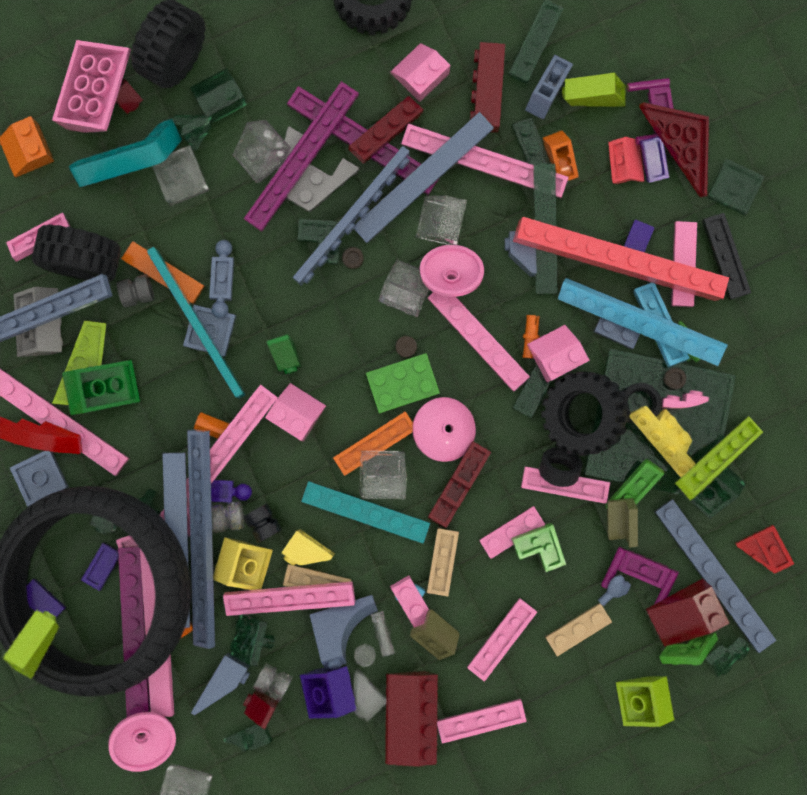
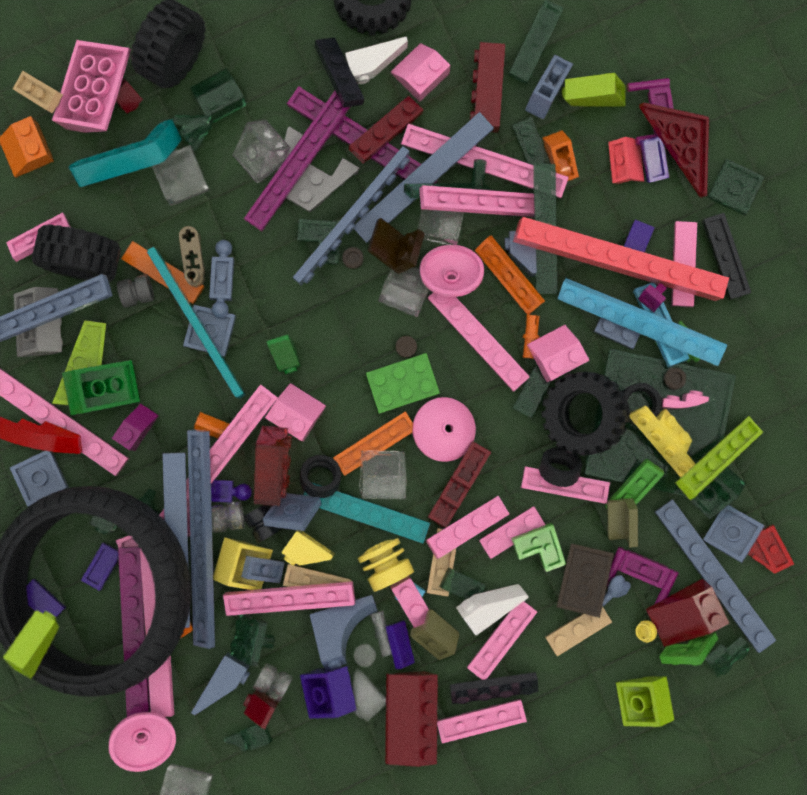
none -> tan plate [13,71,63,114]
none -> magenta slope [112,404,159,451]
none -> dark tan beam [179,226,205,287]
none -> sand blue plate [241,556,285,583]
none -> clear red brick [254,426,292,506]
none -> sand blue plate [263,493,321,531]
none -> black tyre [300,455,341,498]
none -> black plate [314,37,364,108]
none -> white slope [345,37,408,84]
none -> light yellow wheel [358,538,414,592]
none -> dark brown bracket [368,218,425,275]
none -> dark purple tile [385,620,415,669]
none -> clear green piece [403,159,491,198]
none -> bright pink plate [419,185,541,217]
none -> bright pink plate [426,496,509,559]
none -> clear green tile [439,567,486,600]
none -> black plate [450,672,538,704]
none -> white slope [456,584,529,635]
none -> orange plate [475,236,545,315]
none -> dark brown plate [557,543,614,618]
none -> light yellow plate [636,620,657,642]
none -> magenta tile [638,283,667,313]
none -> sand blue plate [703,503,764,563]

